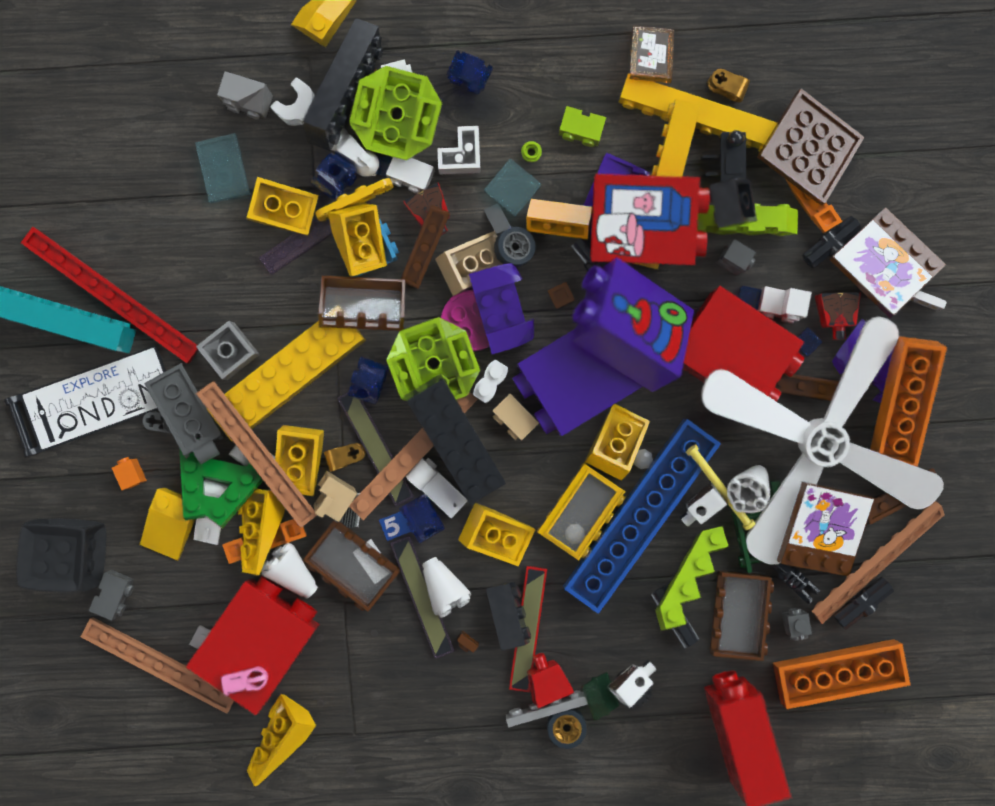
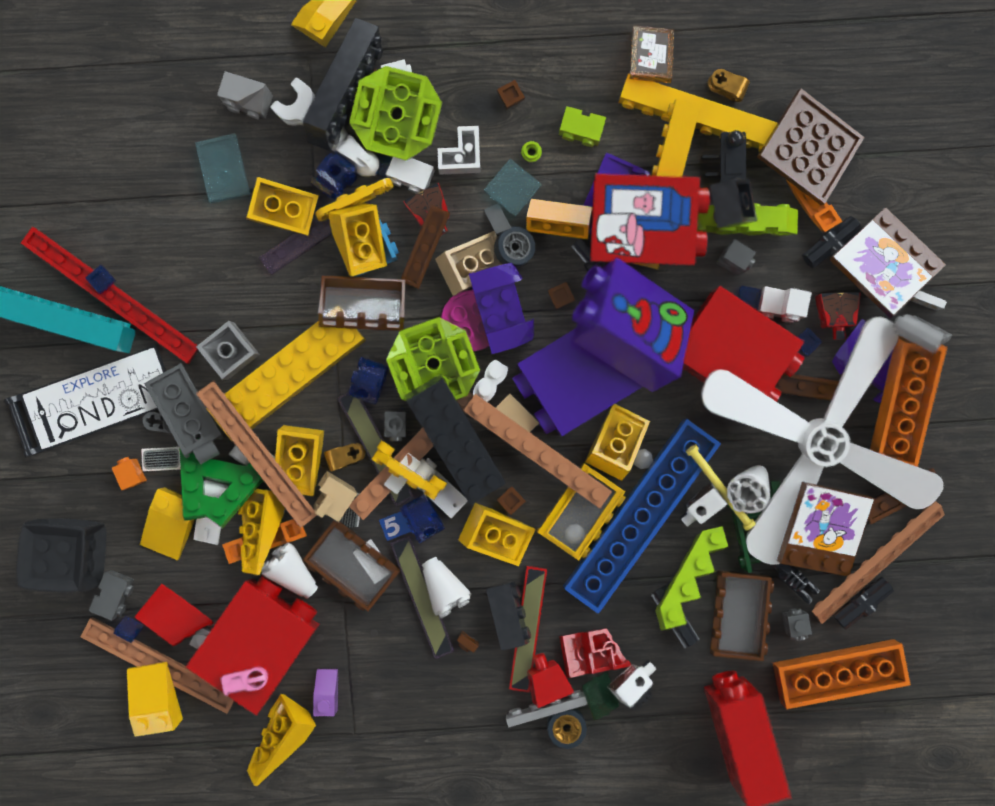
clear blue brick [446,50,493,95] -> none
none -> clear blue tile [85,265,116,294]
none -> clear blue tile [113,616,144,643]
none -> yellow slope [127,662,183,737]
none -> red slope [135,584,214,646]
none -> sticker [141,447,181,471]
none -> medium lavender slope [313,669,338,716]
none -> yellow plate [372,440,447,500]
none -> dark grey brick [384,412,407,441]
none -> white sticker [384,453,421,494]
none -> nougat plate [463,394,612,508]
none -> reddish brown plate [497,80,525,109]
none -> reddish brown plate [497,486,526,515]
none -> red slope [559,628,631,678]
none -> light grey piece [893,314,952,354]

